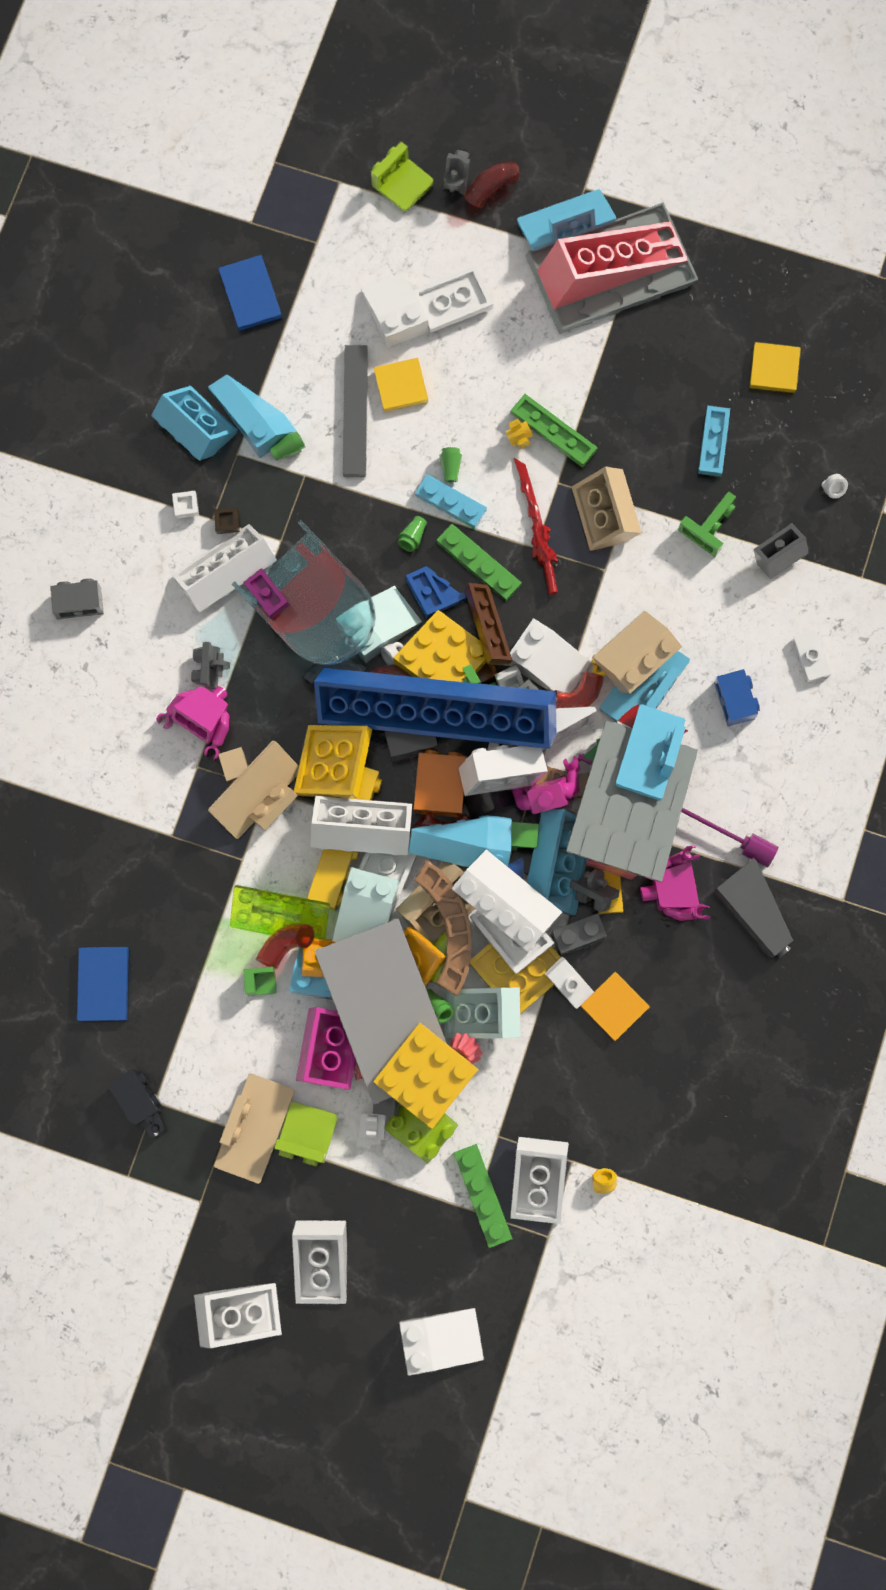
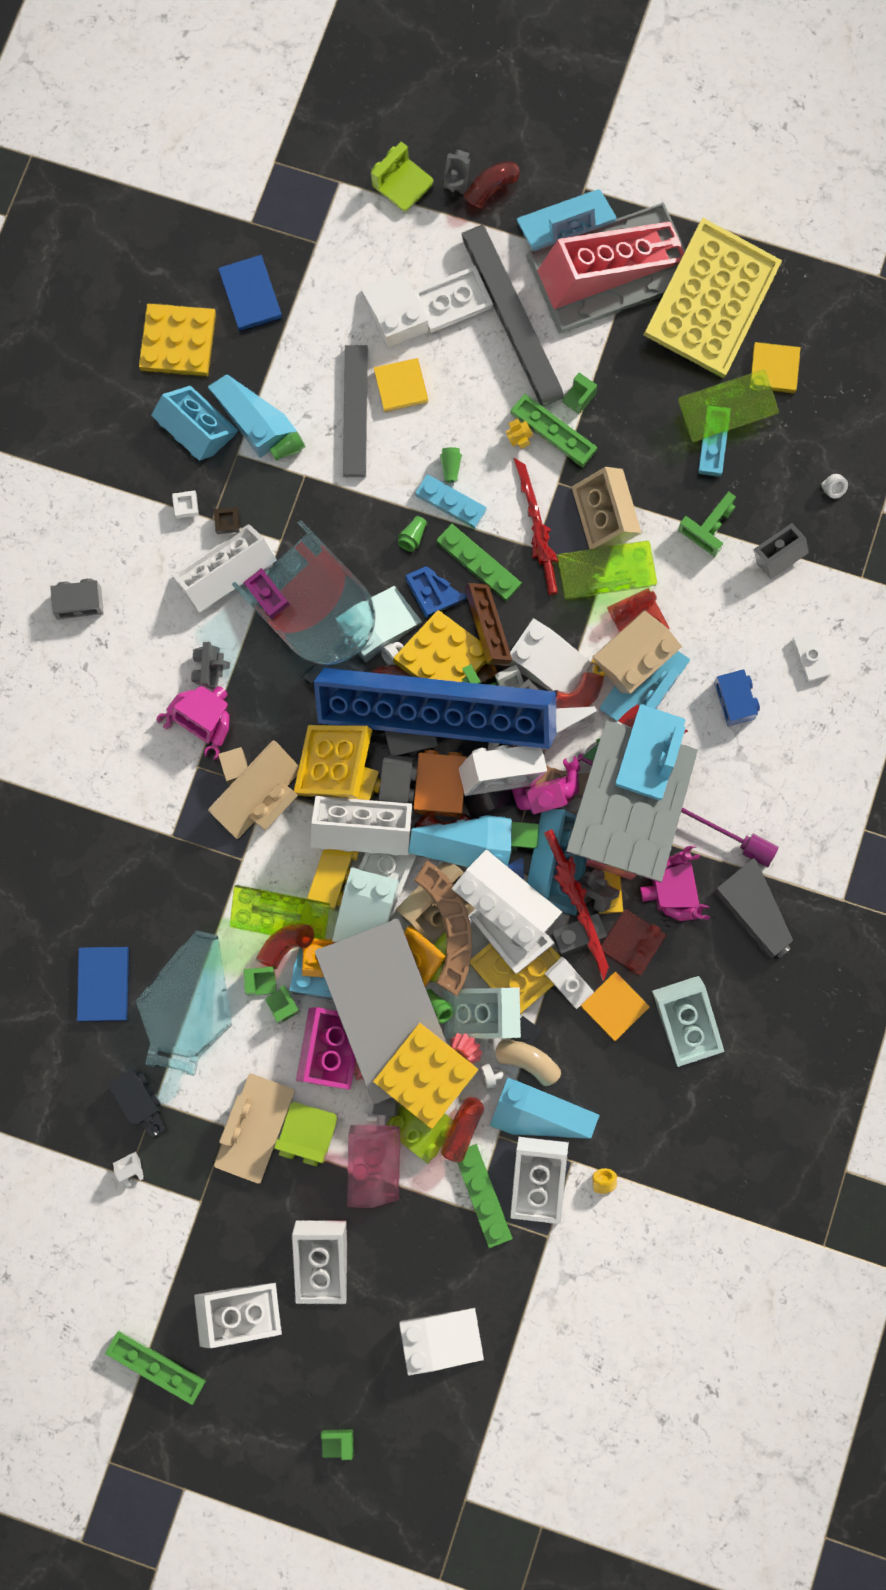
none -> bright green plate [105,1330,206,1405]
none -> white tile [113,1152,144,1186]
none -> clear light blue windscreen [136,931,232,1076]
none -> yellow plate [139,304,216,376]
none -> bright green panel [265,985,300,1025]
none -> bright green panel [321,1430,353,1460]
none -> clear pink slope [347,1125,400,1208]
none -> dark grey brick [379,754,417,804]
none -> clear red cylinder [441,1097,484,1162]
none -> dark grey beam [461,224,564,407]
none -> white tile [479,1064,504,1090]
none -> medium azure wedge [489,1078,599,1139]
none -> tan cylinder [496,1040,561,1086]
none -> black plate [511,1016,542,1045]
none -> red sword [544,829,609,981]
none -> clear neon green bracket [558,540,657,599]
none -> bright green panel [562,372,597,415]
none -> clear red hinge [601,909,666,976]
none -> clear red hinge [607,588,670,632]
none -> light yellow plate [643,217,782,378]
none -> light aqua slope [652,976,724,1067]
none -> clear neon green bracket [678,369,779,442]

